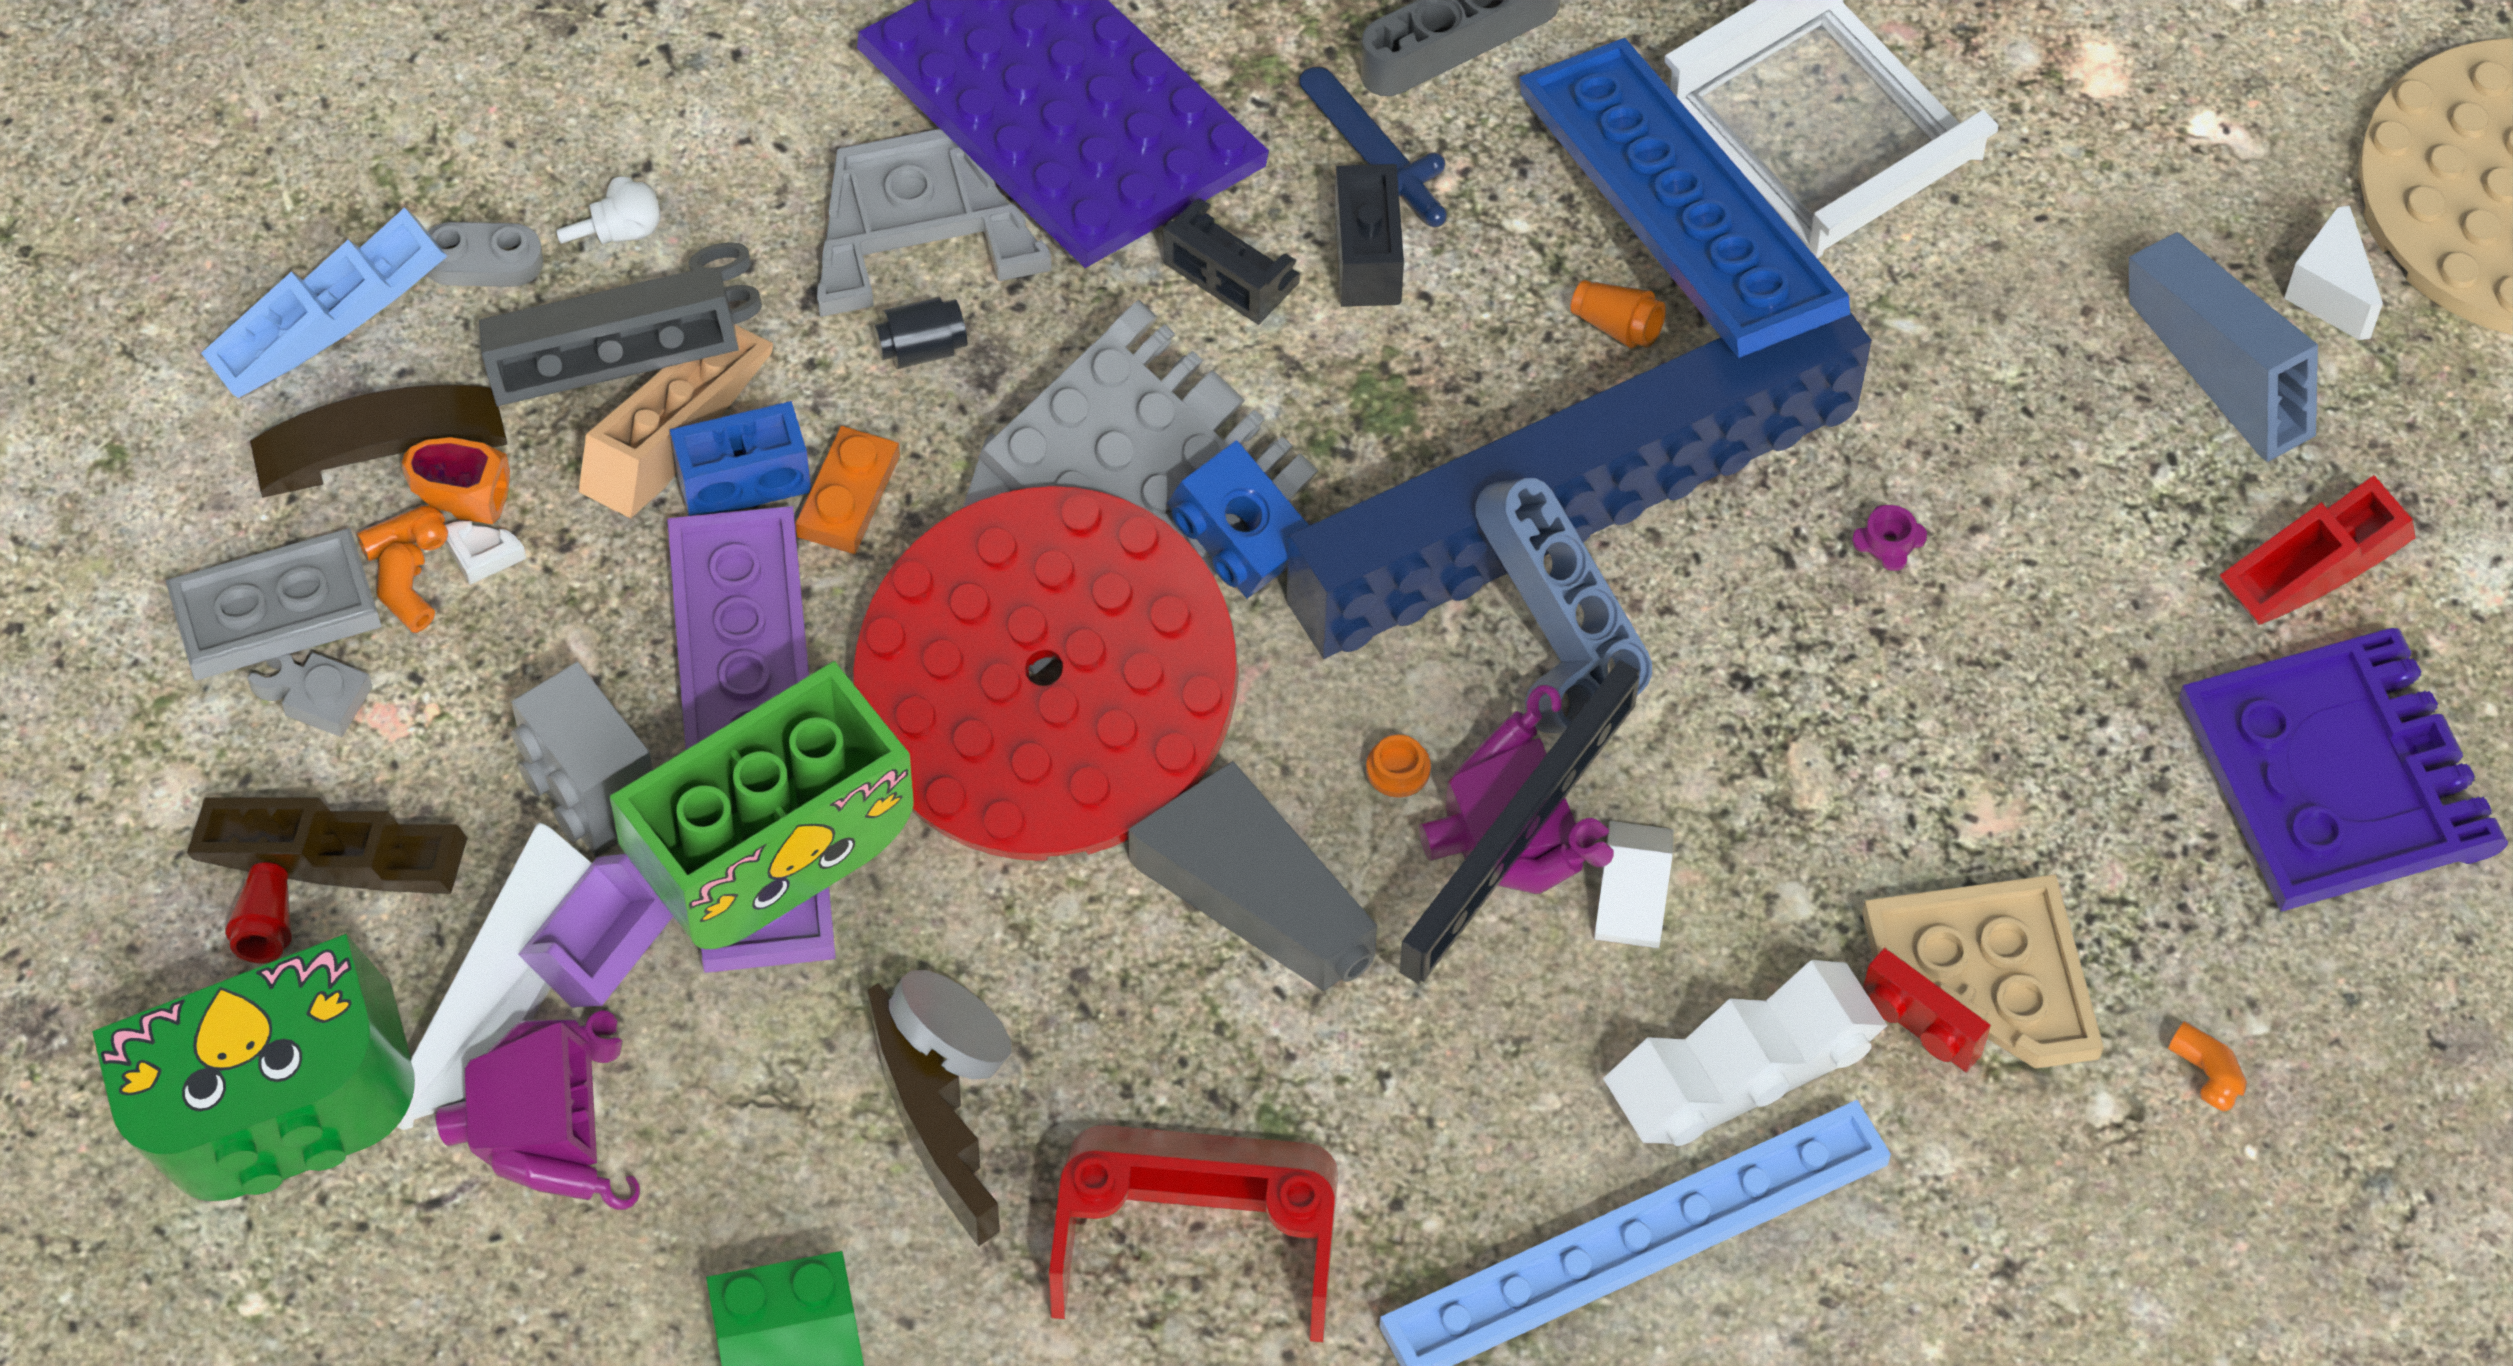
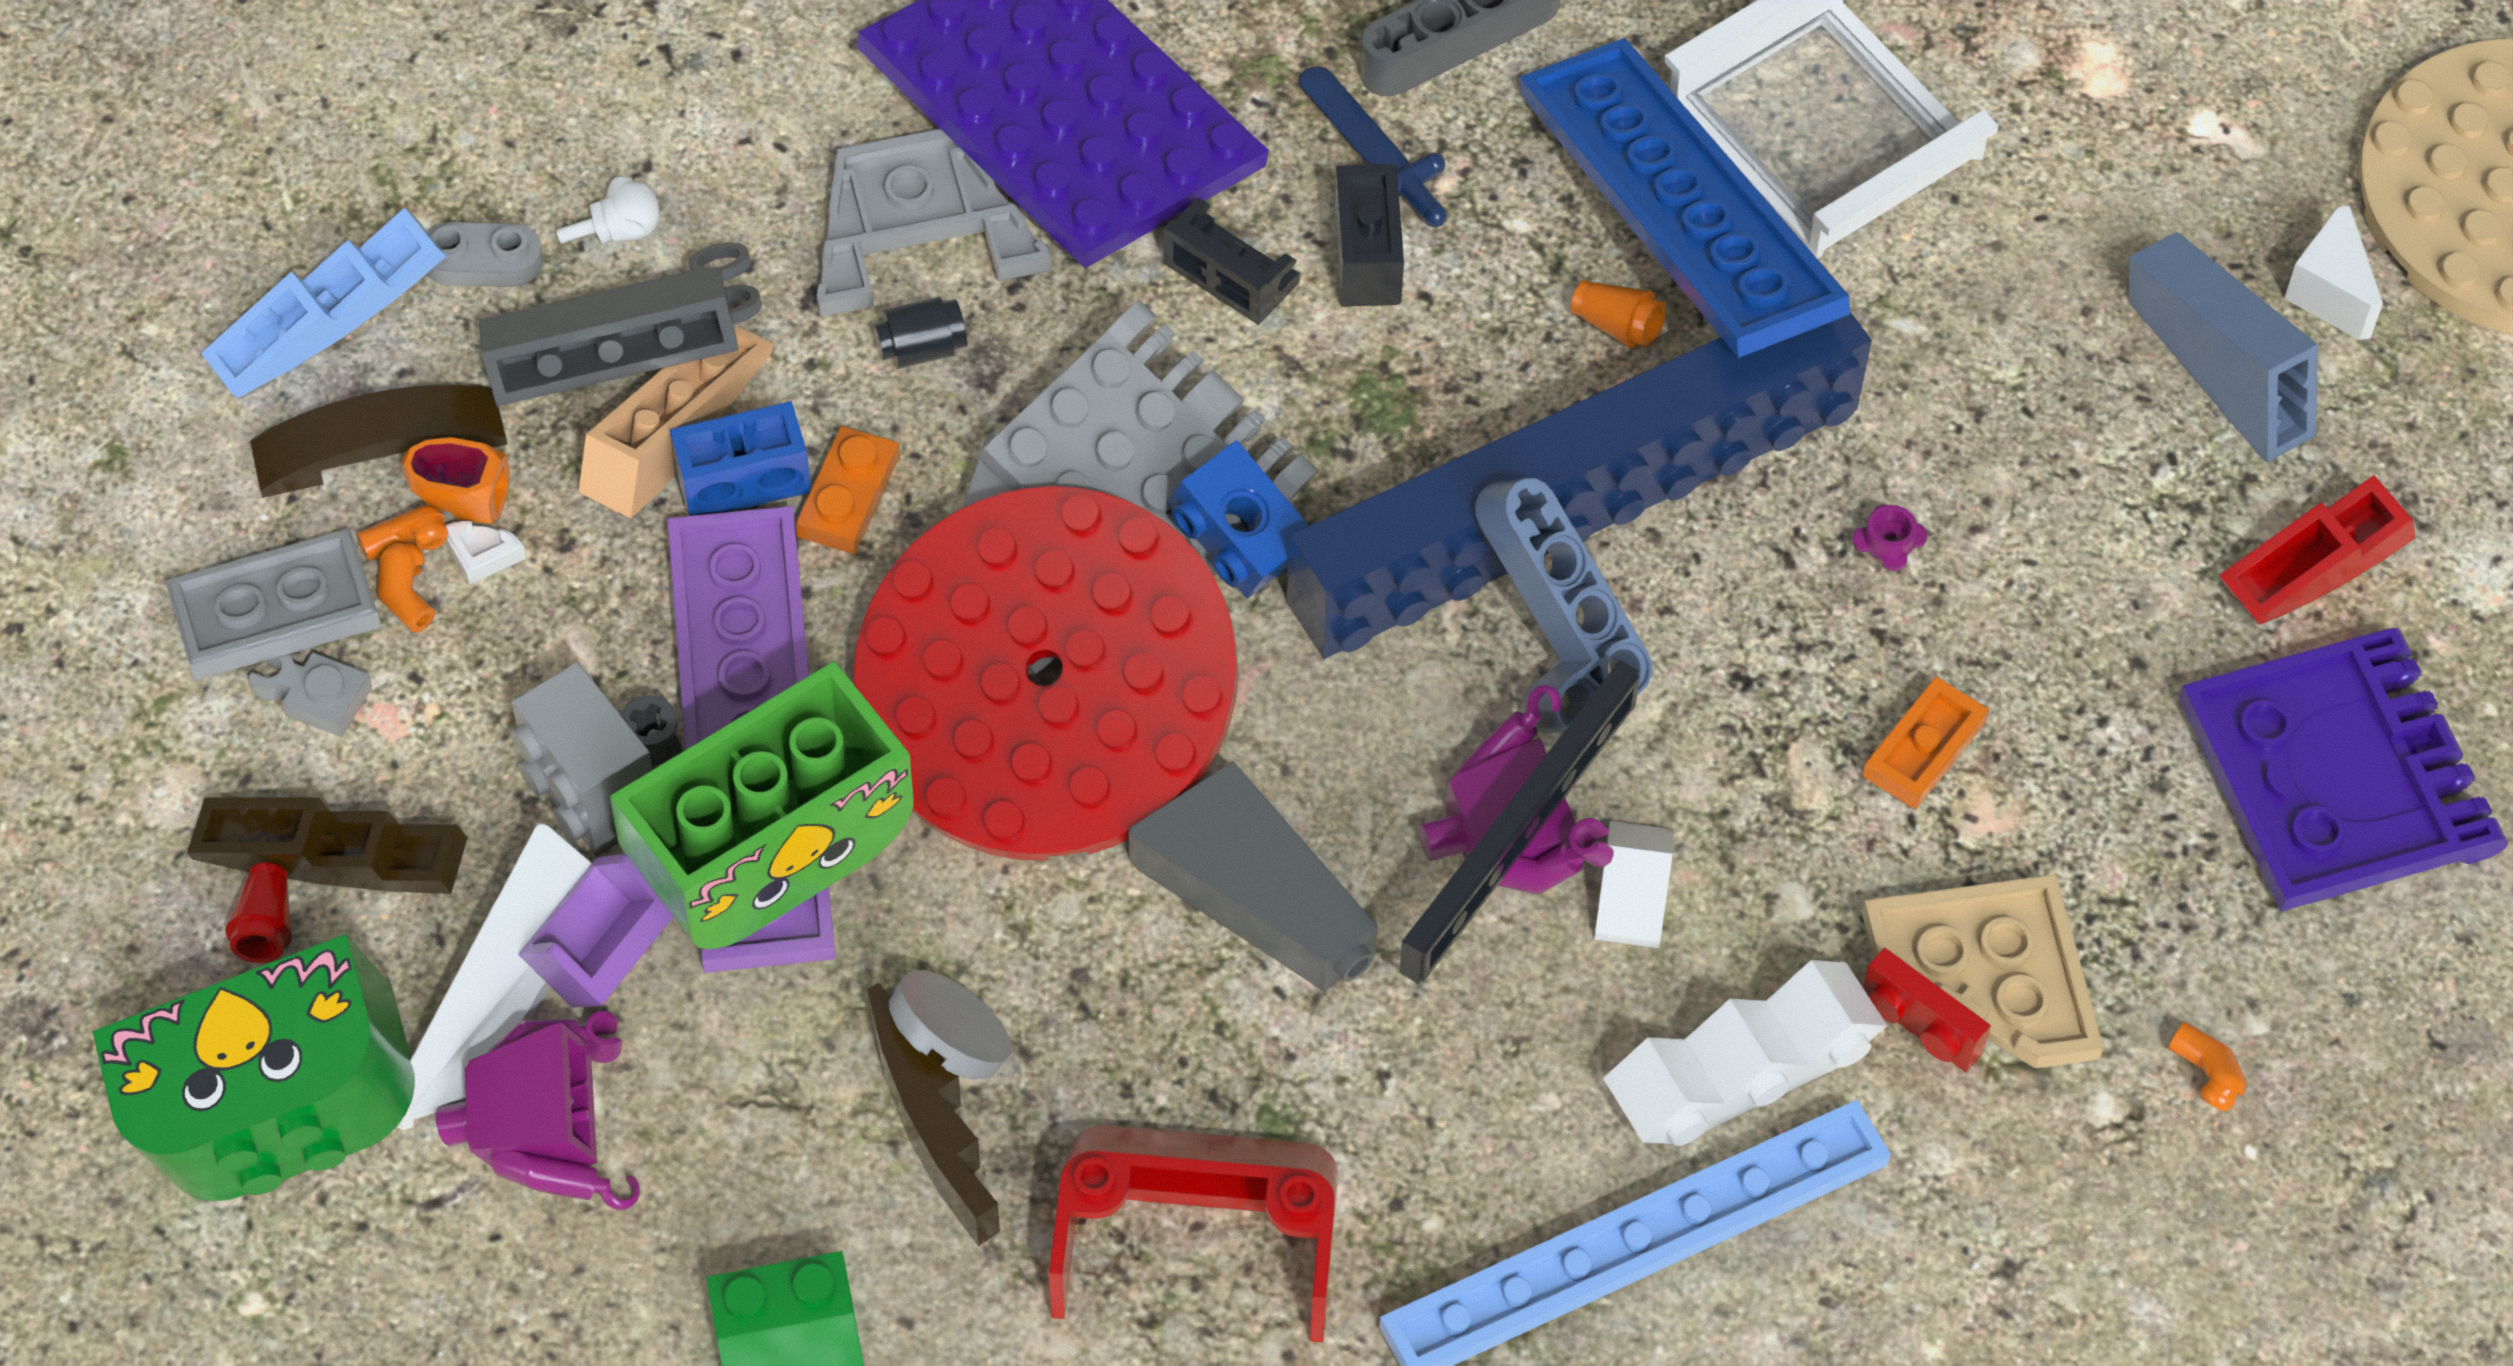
orange plate [1366,734,1431,798] -> none
none -> dark grey bush [620,695,682,770]
none -> orange plate [1862,676,1990,810]

